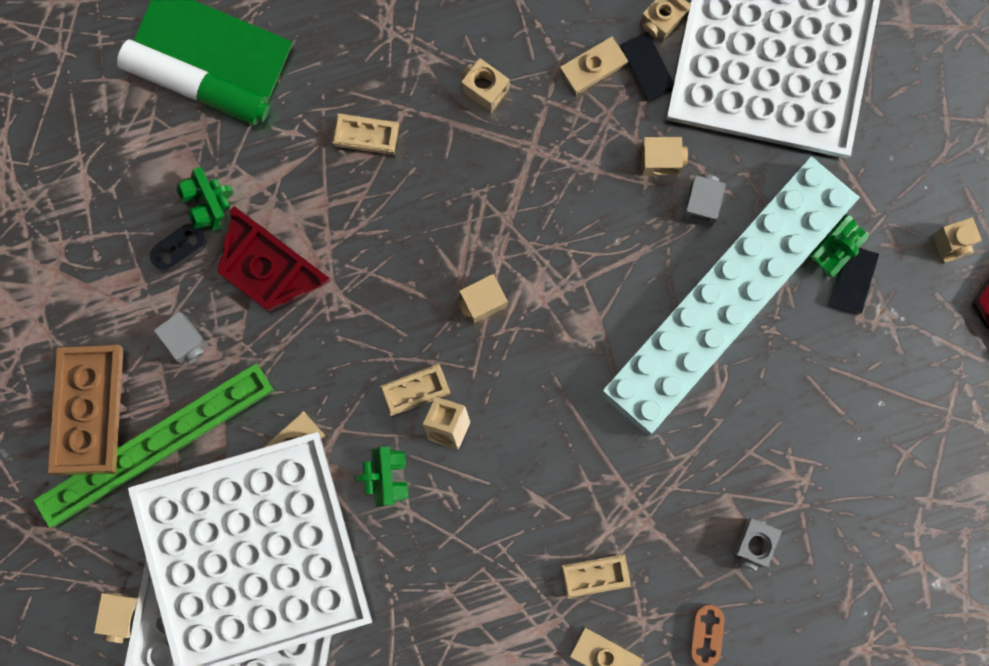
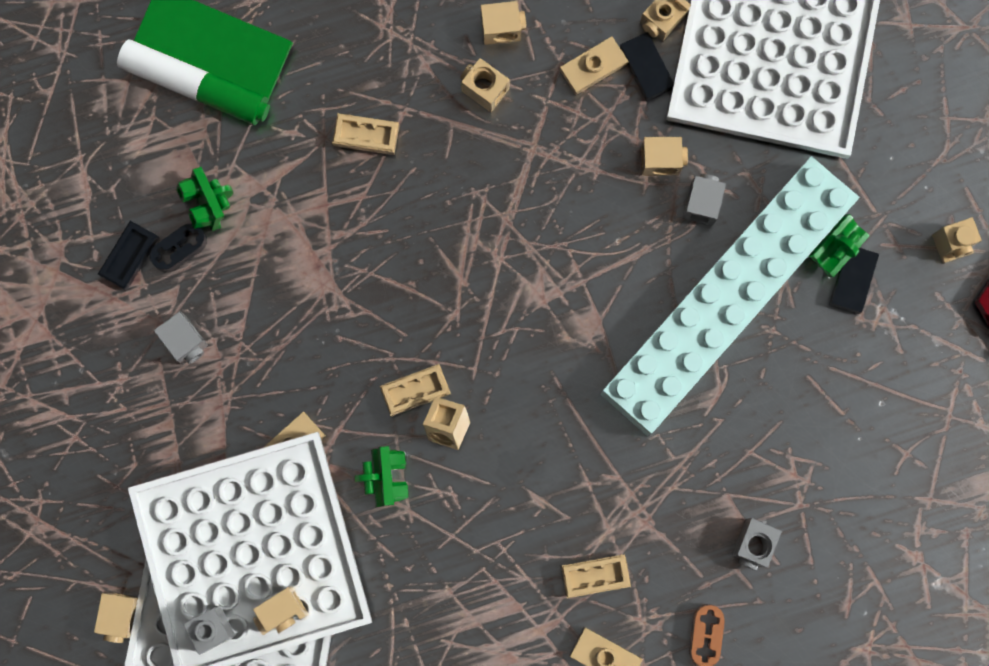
bright green plate [33,363,274,528] -> none
medium nougat plate [48,345,123,476] -> none
dark red wing [217,206,330,312] -> none
tan brick [457,274,508,323] -> none
none -> black tile [98,220,159,291]
none -> light grey brick [183,606,236,655]
none -> tan brick [253,586,309,635]
none -> tan brick [481,1,526,45]

